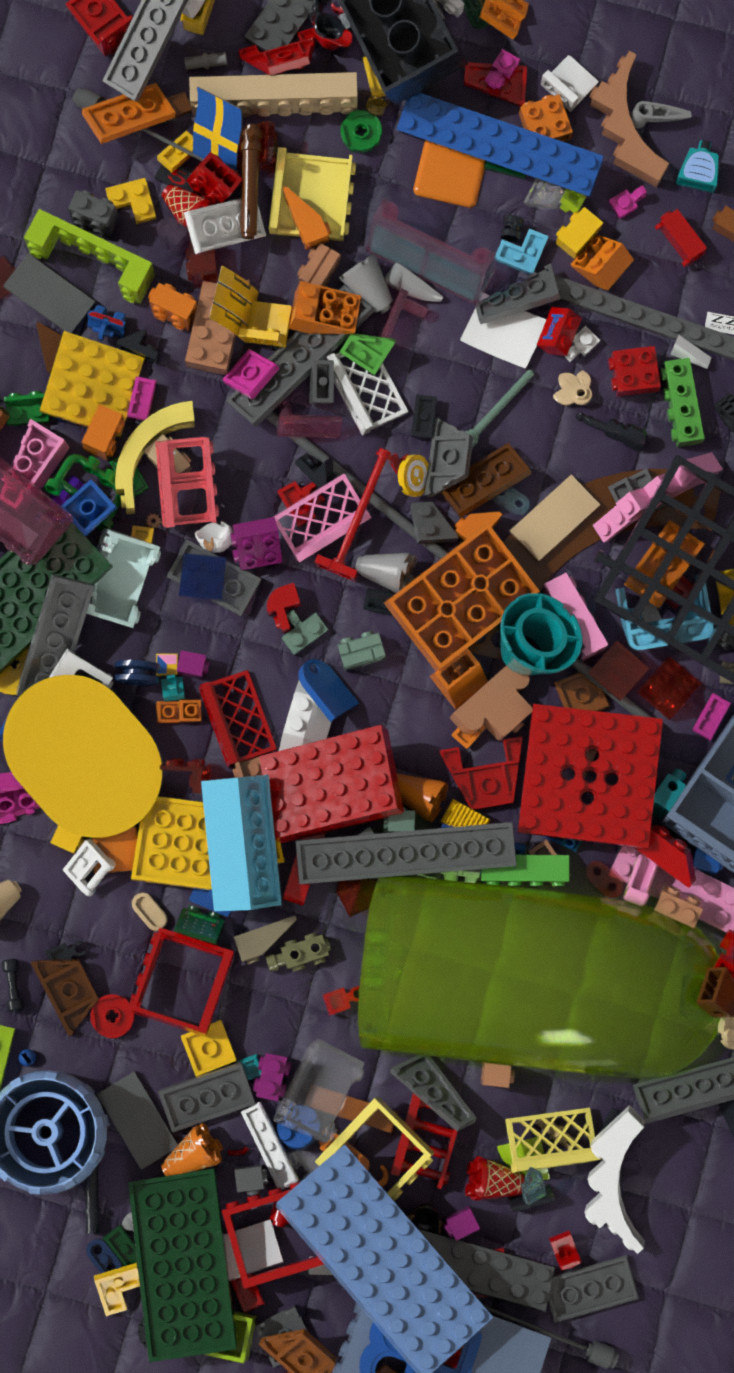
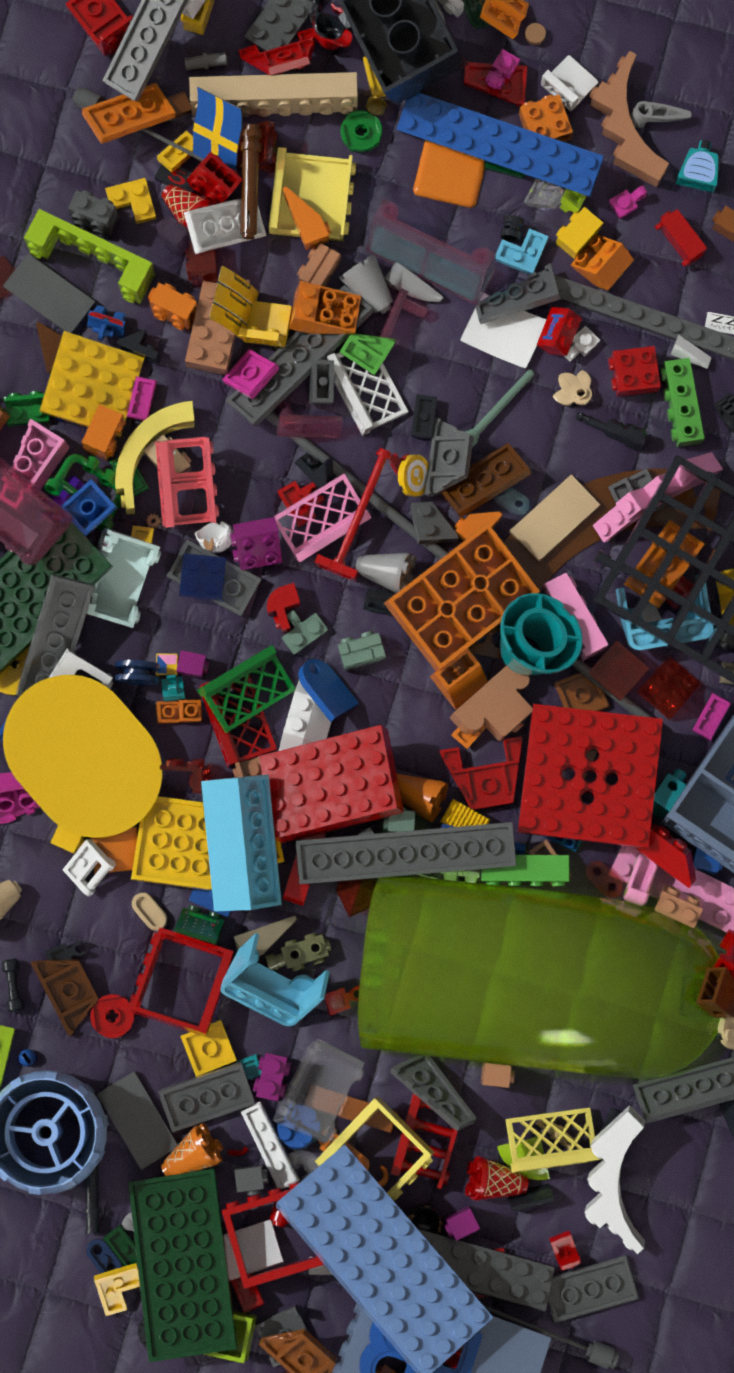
clear light blue plate [520,1167,546,1205] -> none
none -> green fence [197,645,296,733]
none -> medium azure windscreen [220,933,330,1026]
none -> medium nougat tile [525,23,546,45]

